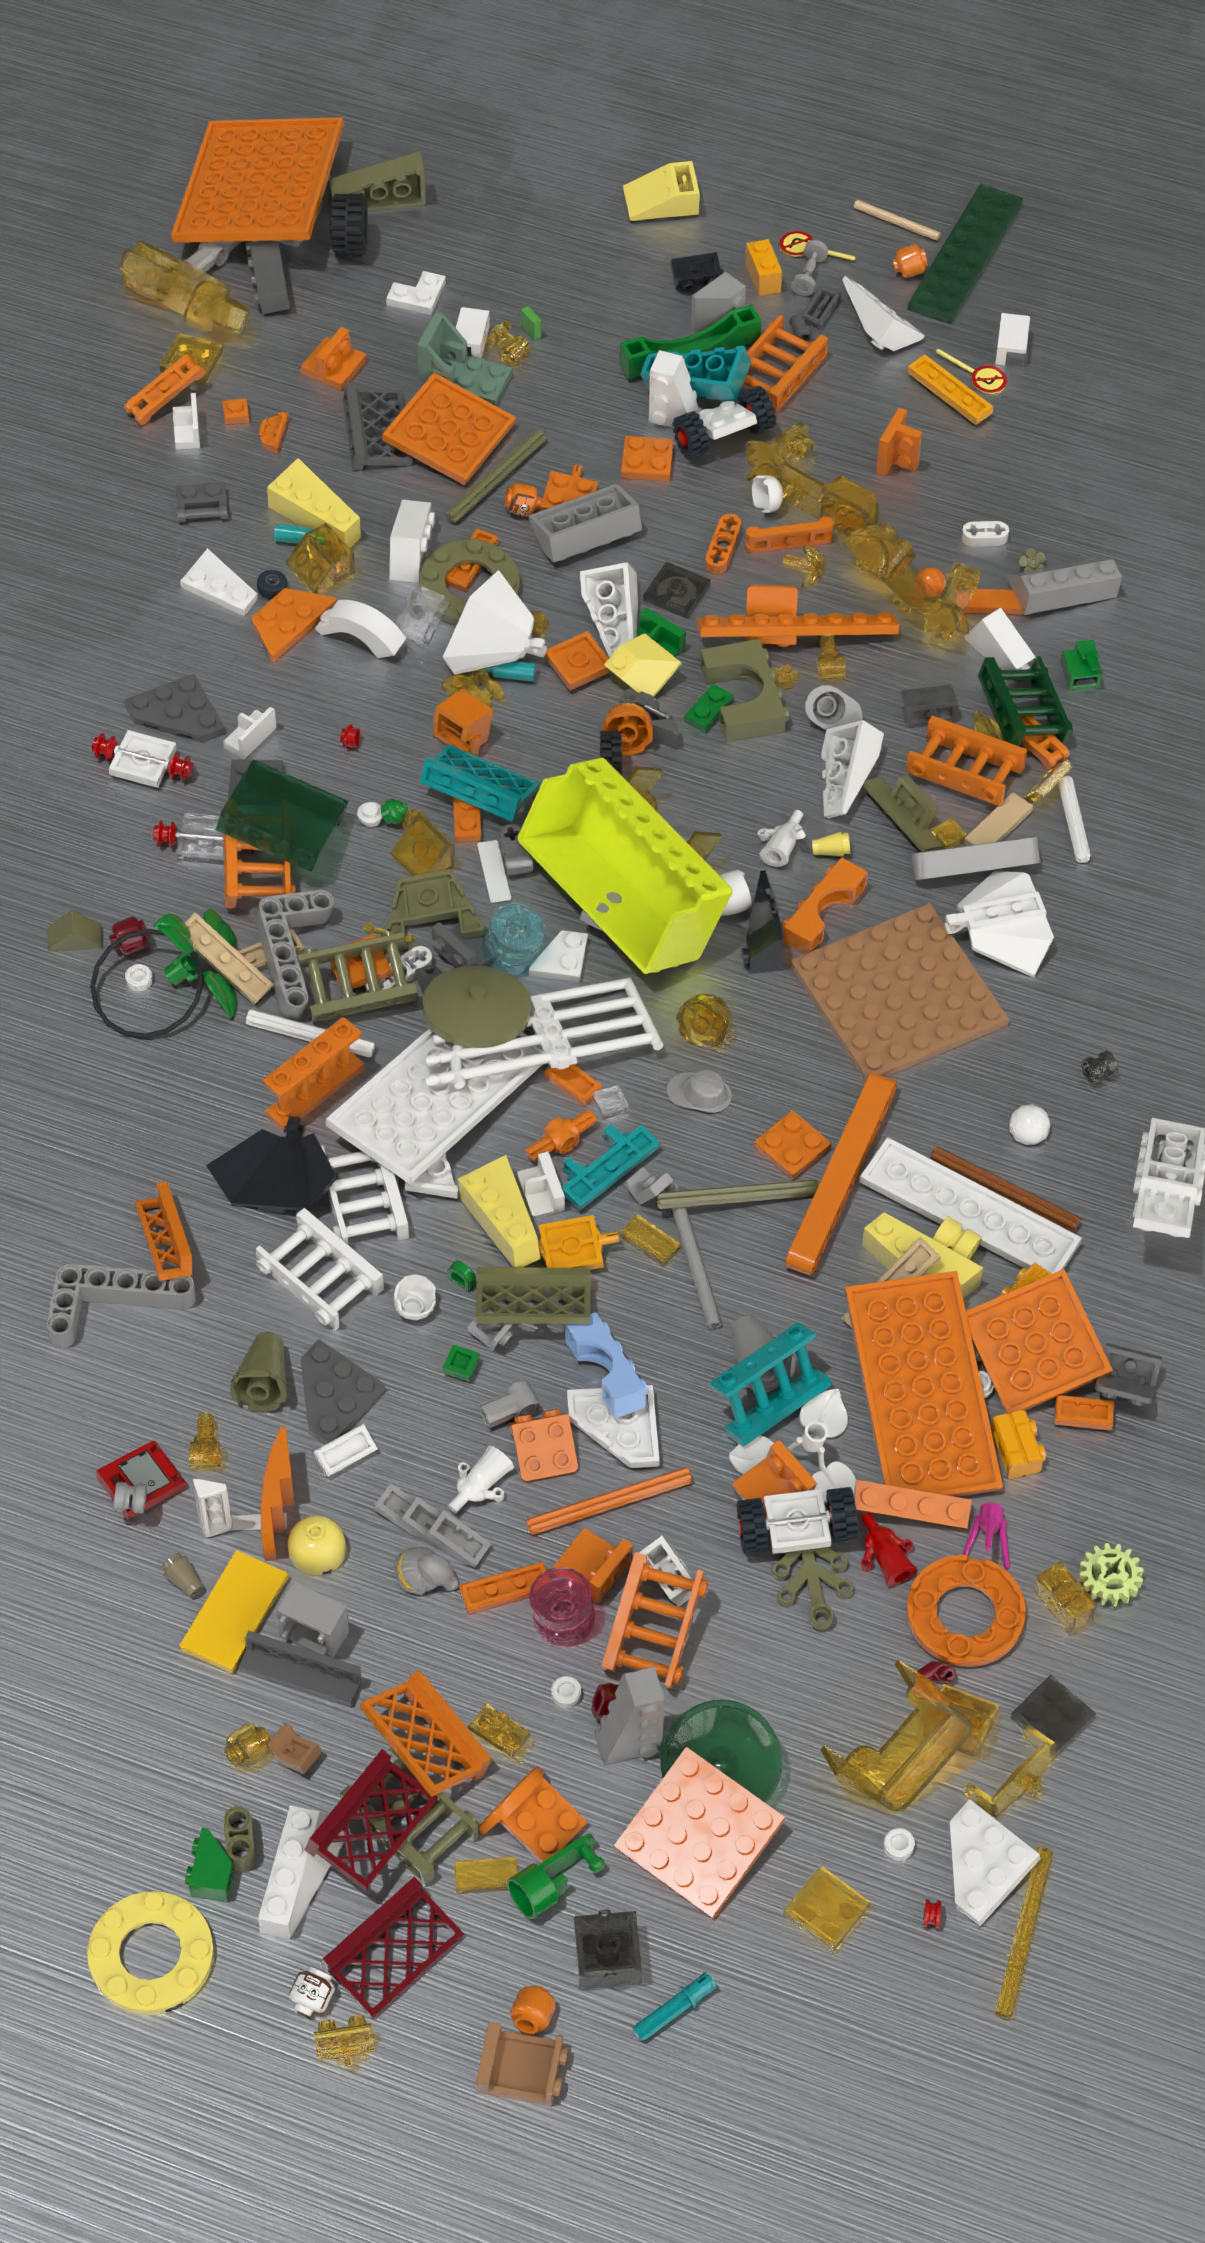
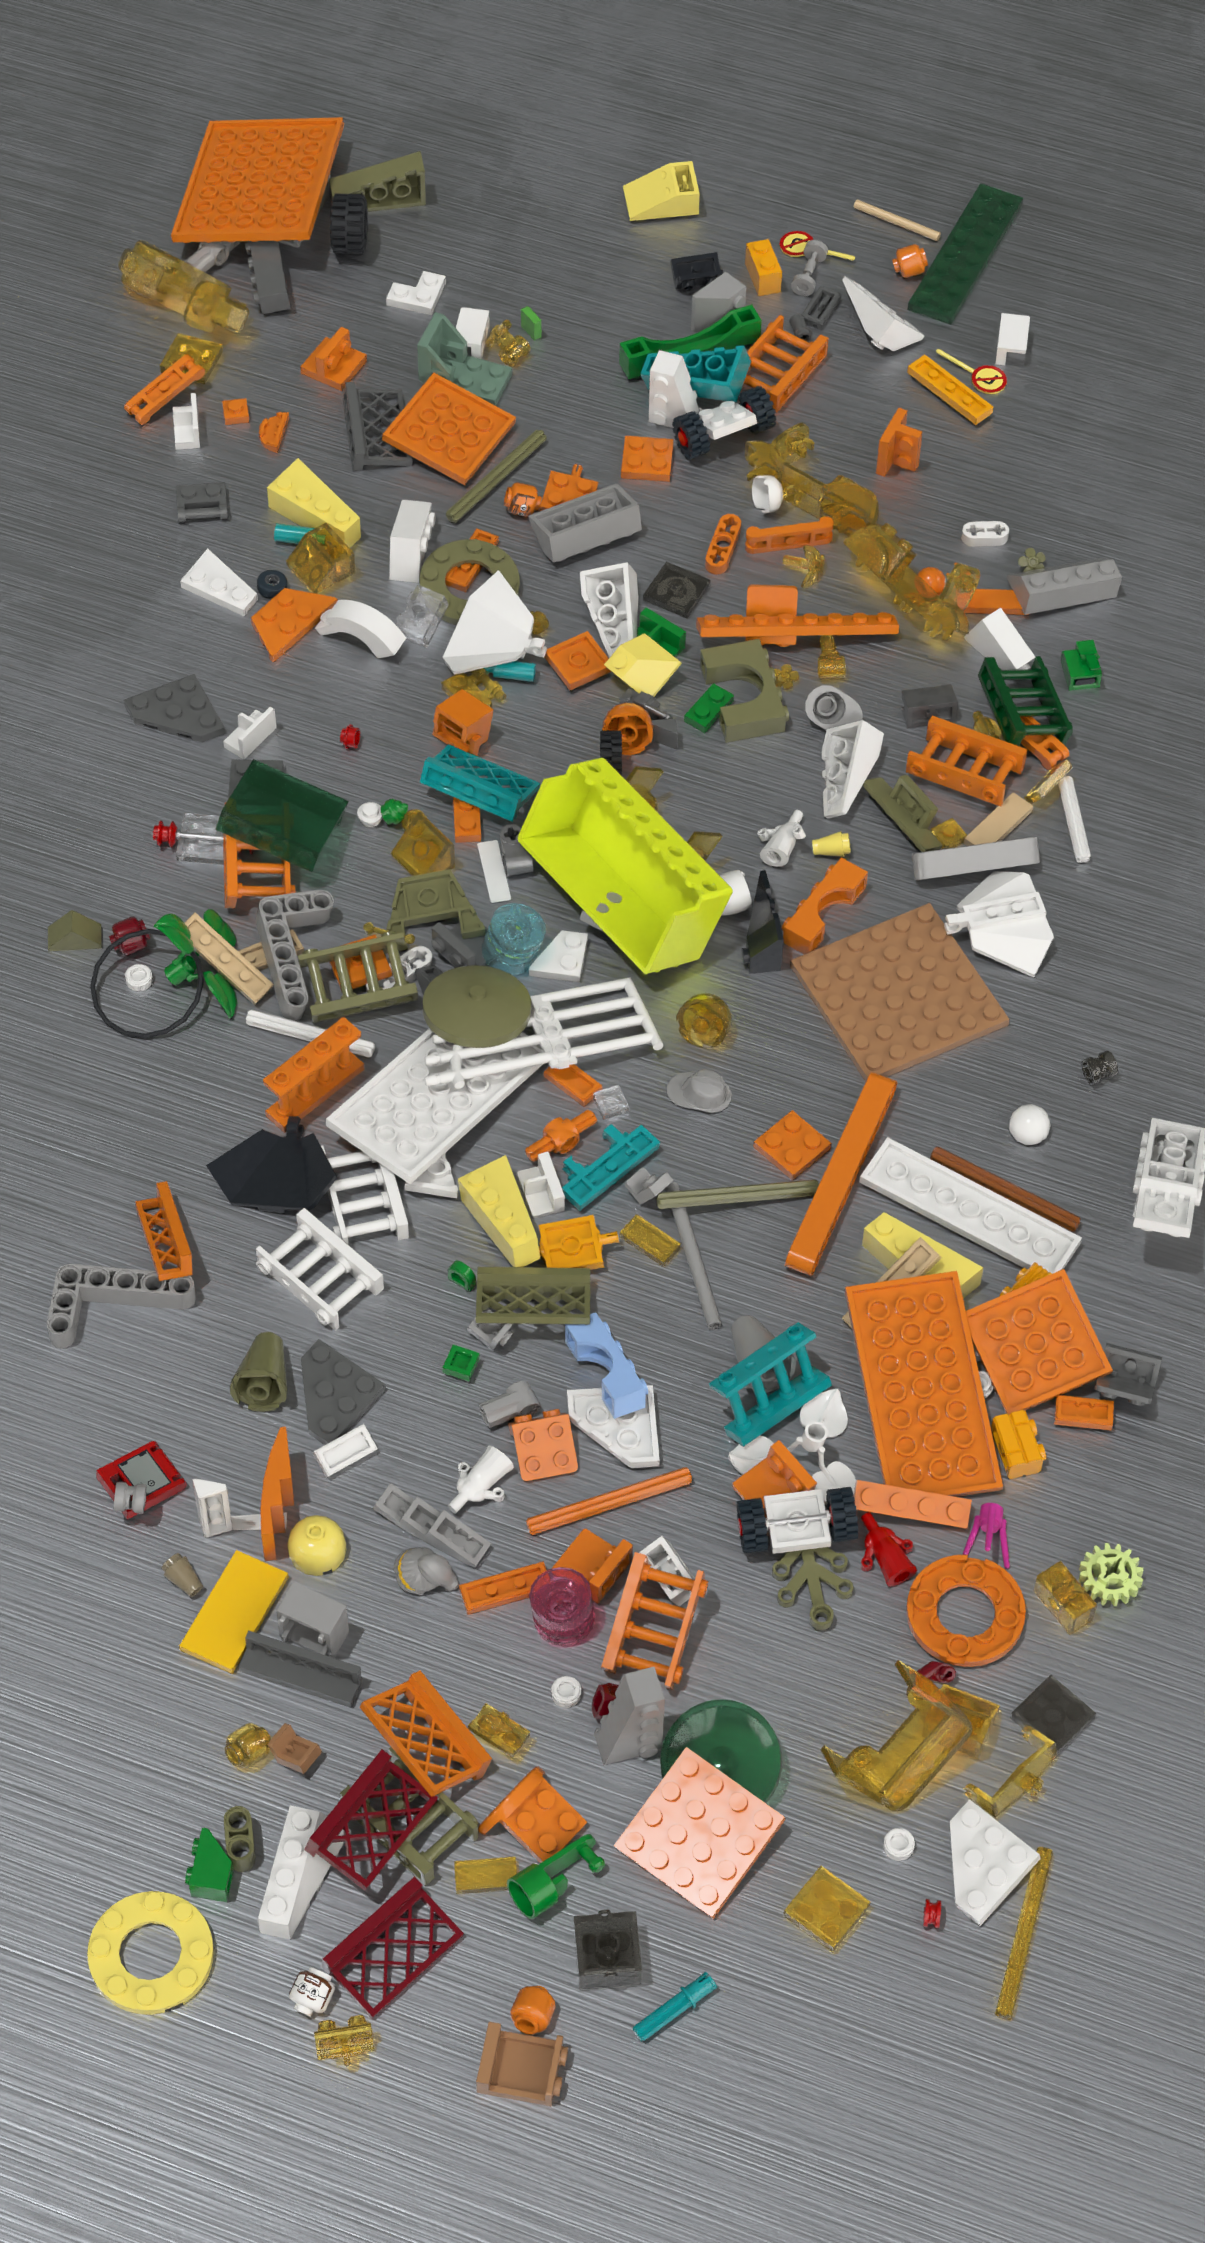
white plate [92,730,194,788] -> none
clear yellow pin [189,1413,220,1468] -> none
white hair [393,1274,436,1320] -> none
light yellow wheel [933,1216,982,1260] -> none

